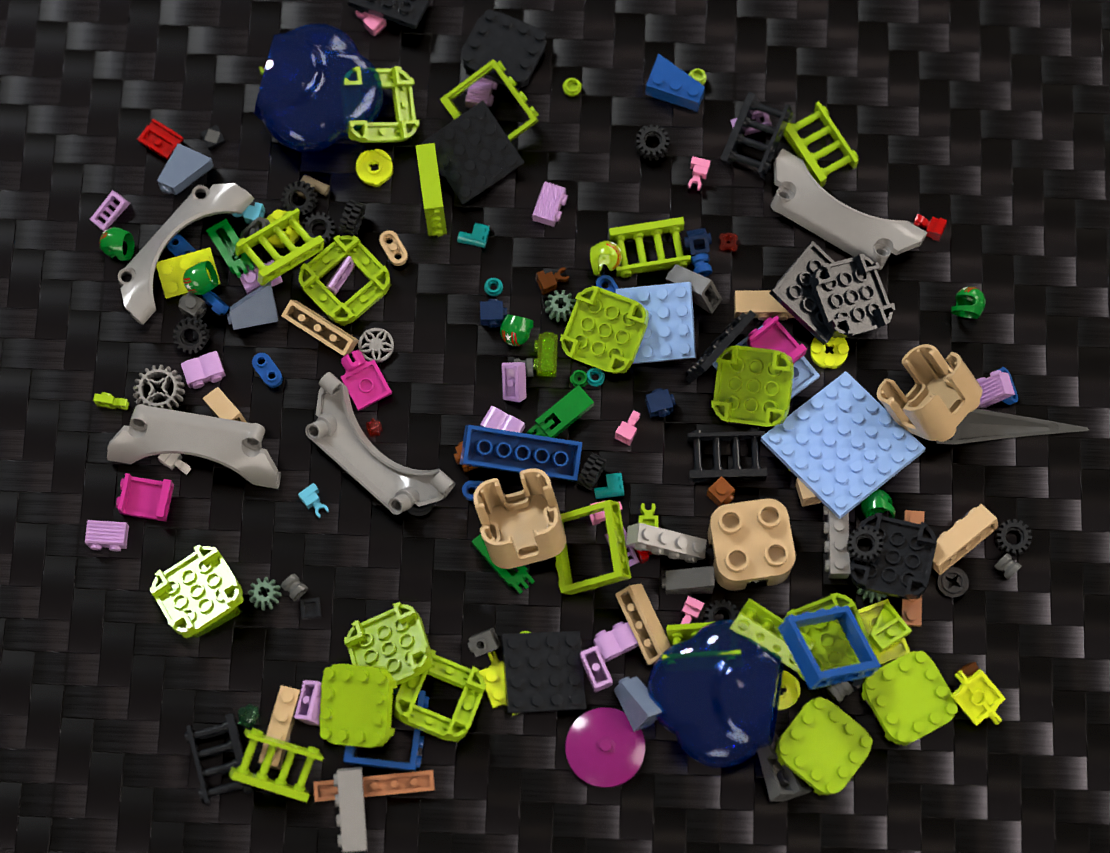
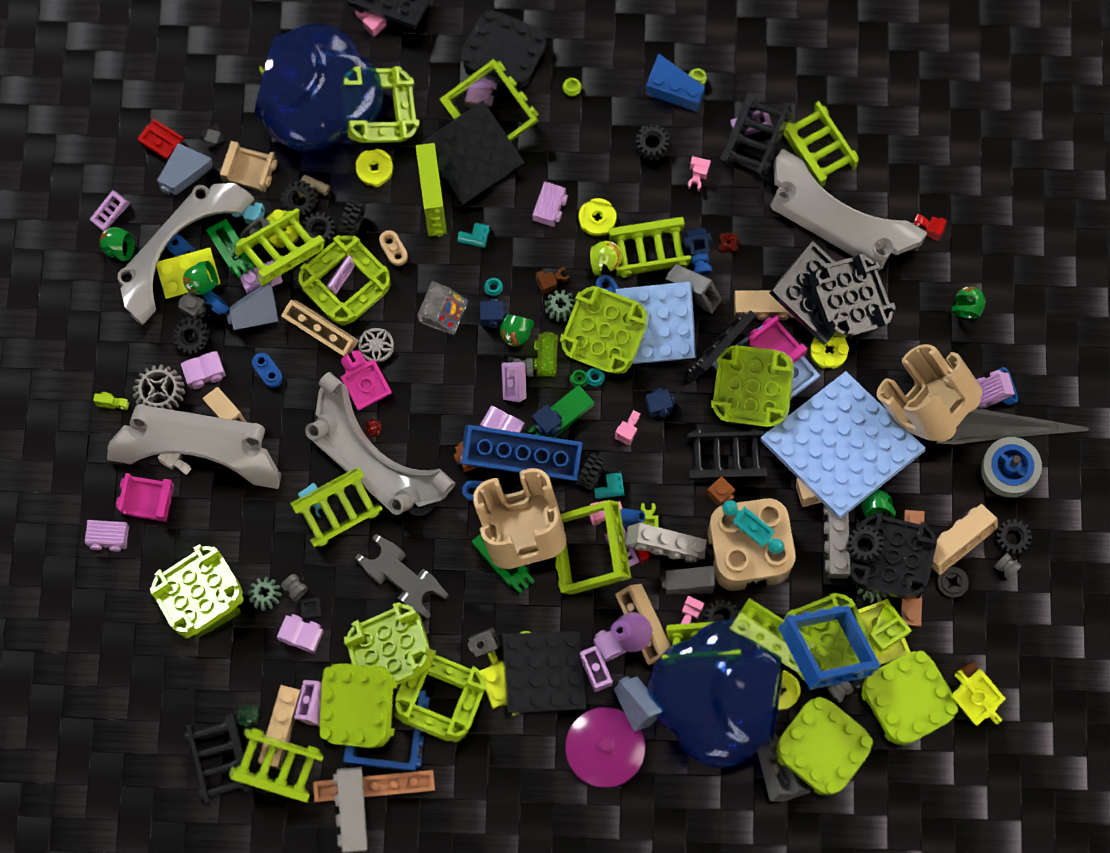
none -> tan panel [220,141,277,193]
none -> lavender brick [277,614,323,654]
none -> lime fence [290,466,383,547]
none -> dark grey piece [355,534,449,620]
none -> clear slope [418,281,468,335]
none -> dark blue brick [532,405,562,437]
none -> neon yellow plate [579,198,616,236]
none -> medium lavender cone [611,612,652,652]
none -> blue cone [620,508,646,528]
none -> teal plate [722,500,784,554]
none -> wheel [981,437,1042,497]

